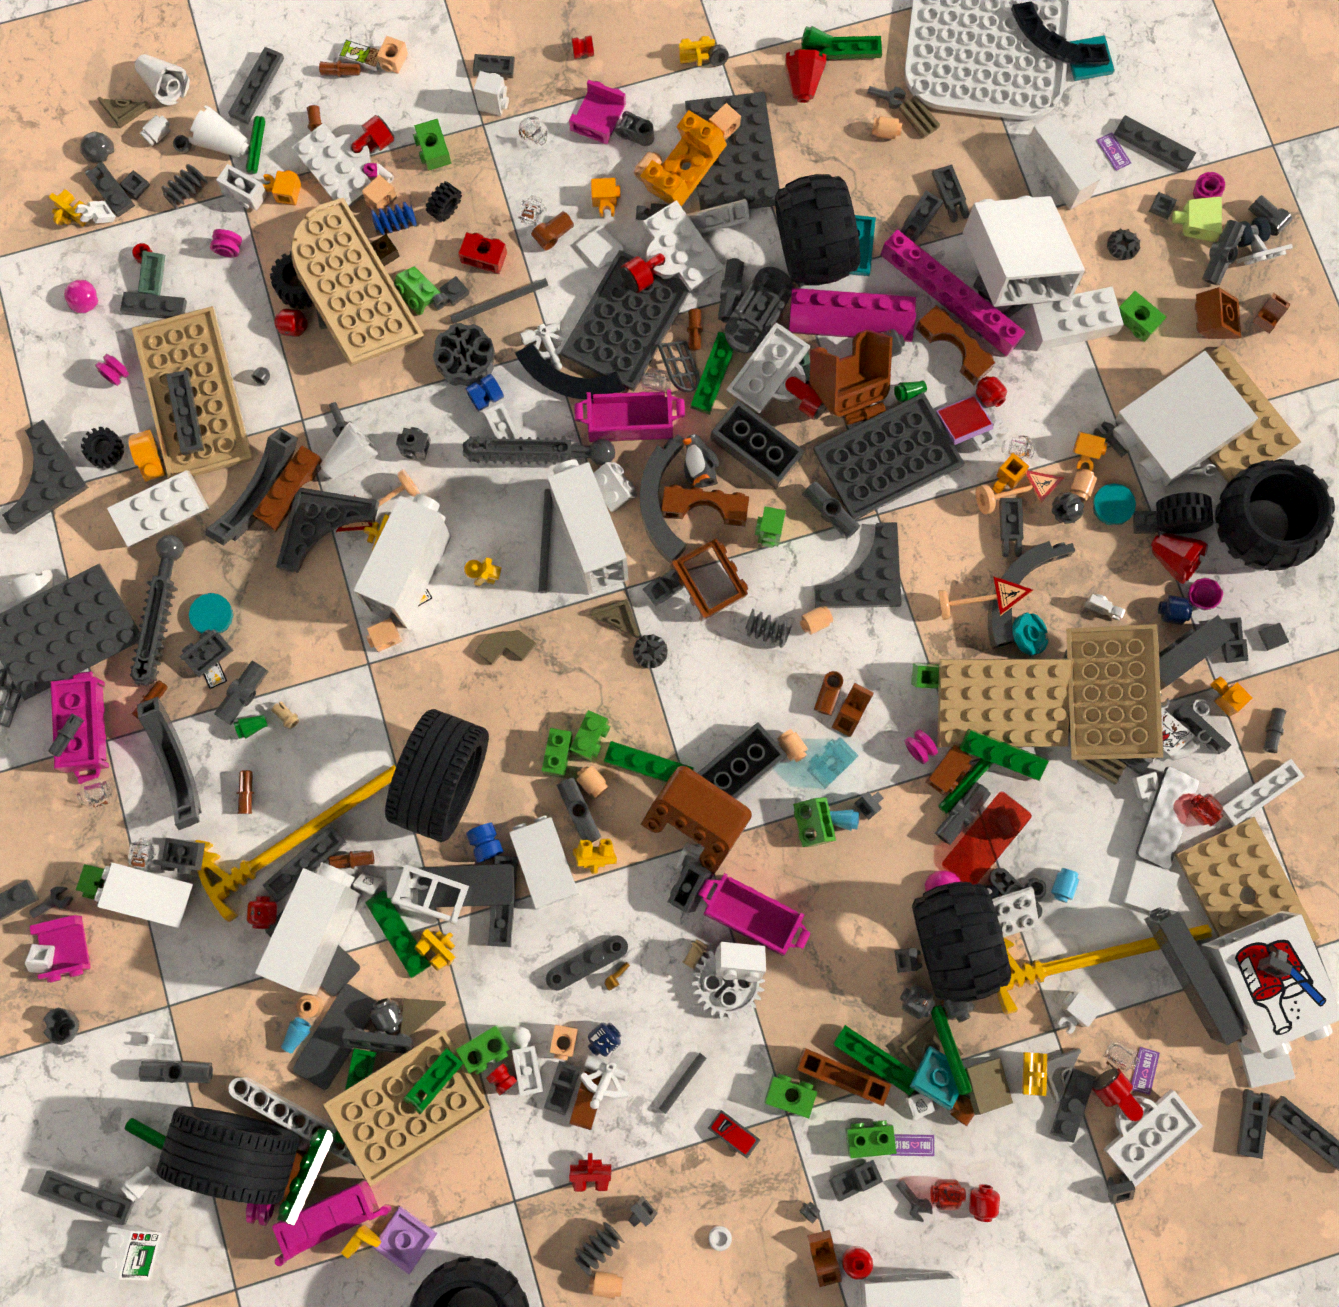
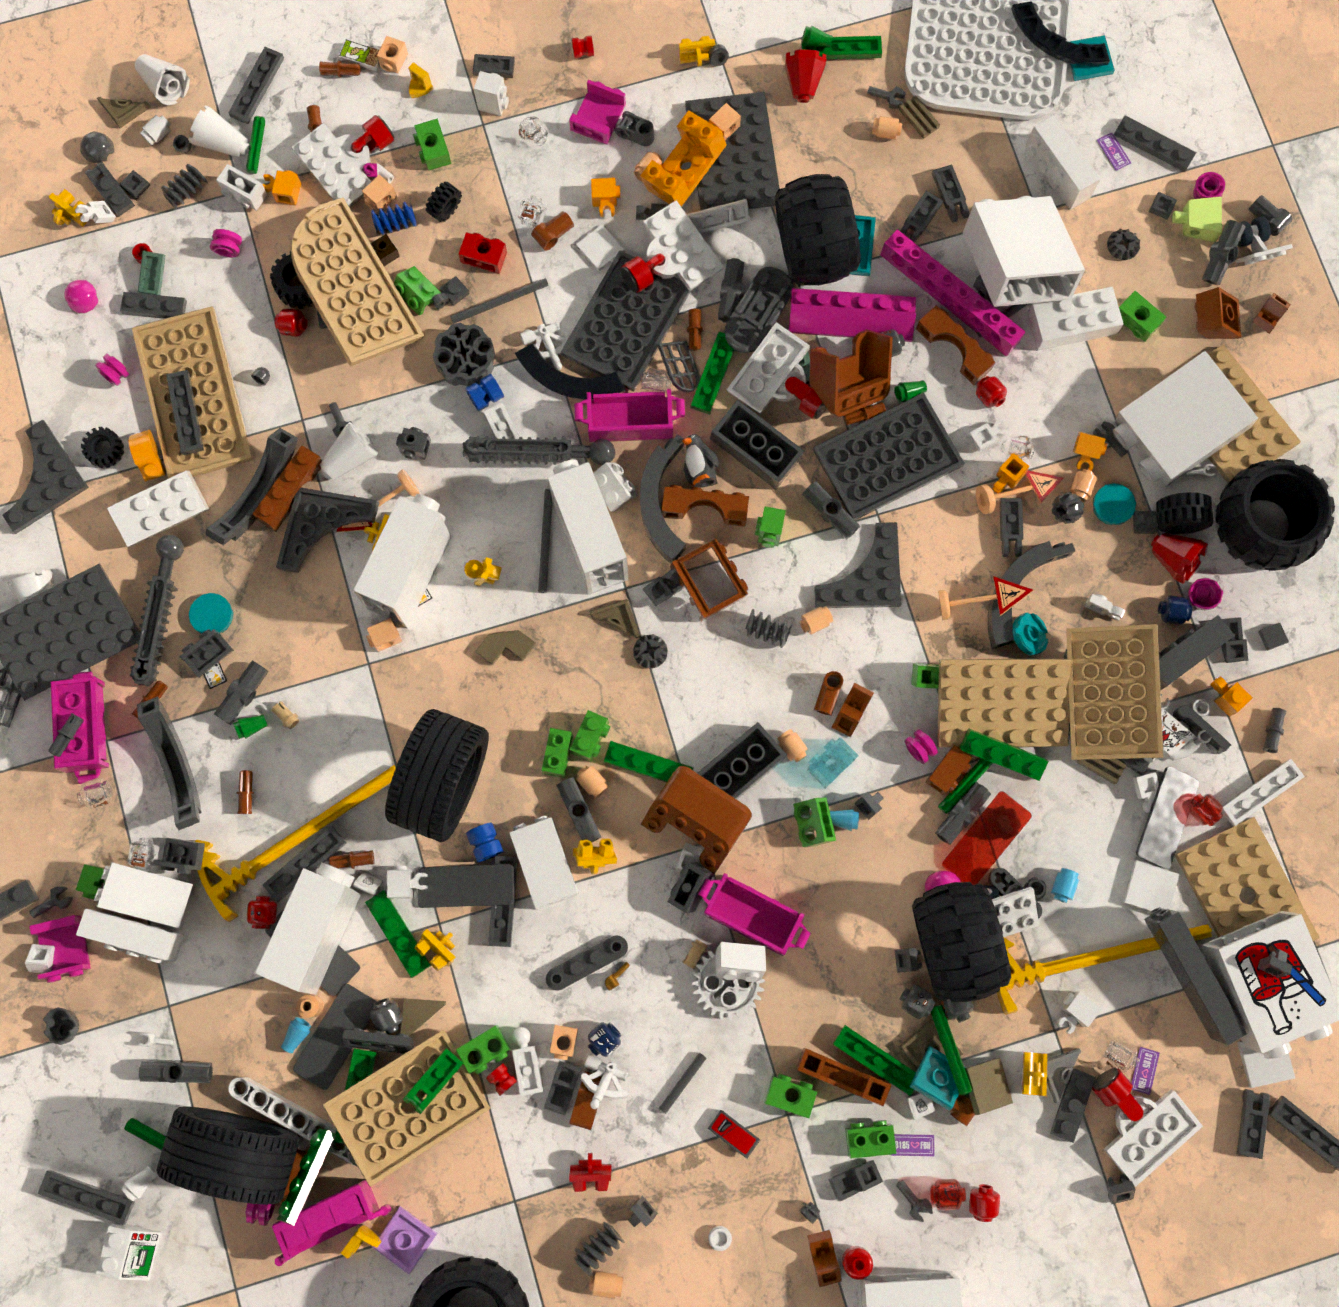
white window [391,864,469,924] -> none
red tile [936,395,993,445] -> none
none -> white brick [76,908,184,964]
none -> yellow tile [408,62,434,98]

